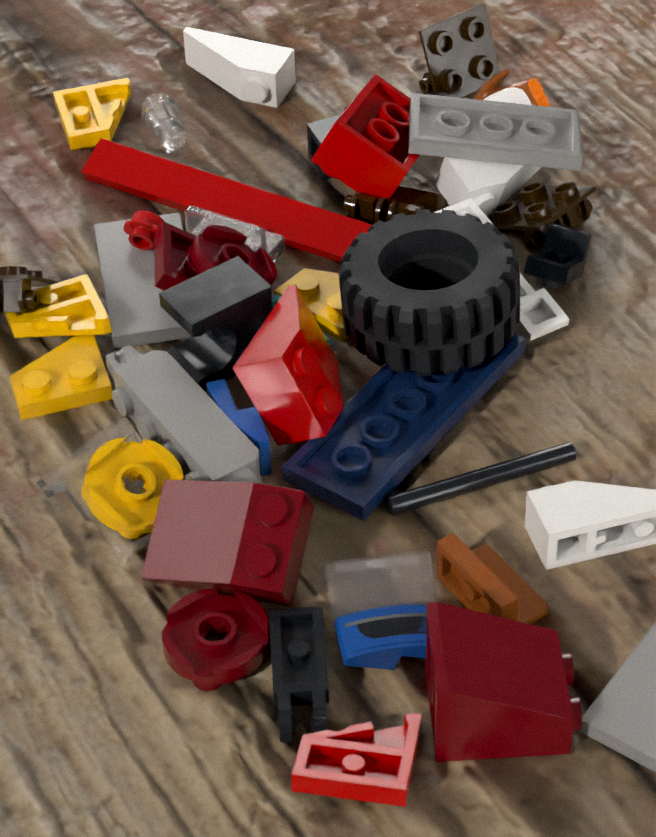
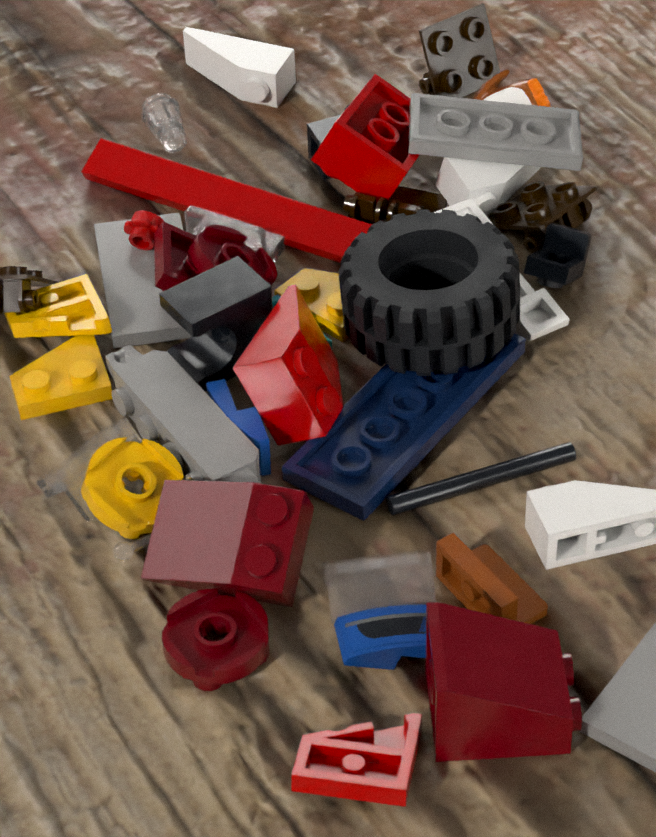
yellow wing [53,78,131,150] -> none
black hinge [269,606,329,742] -> none

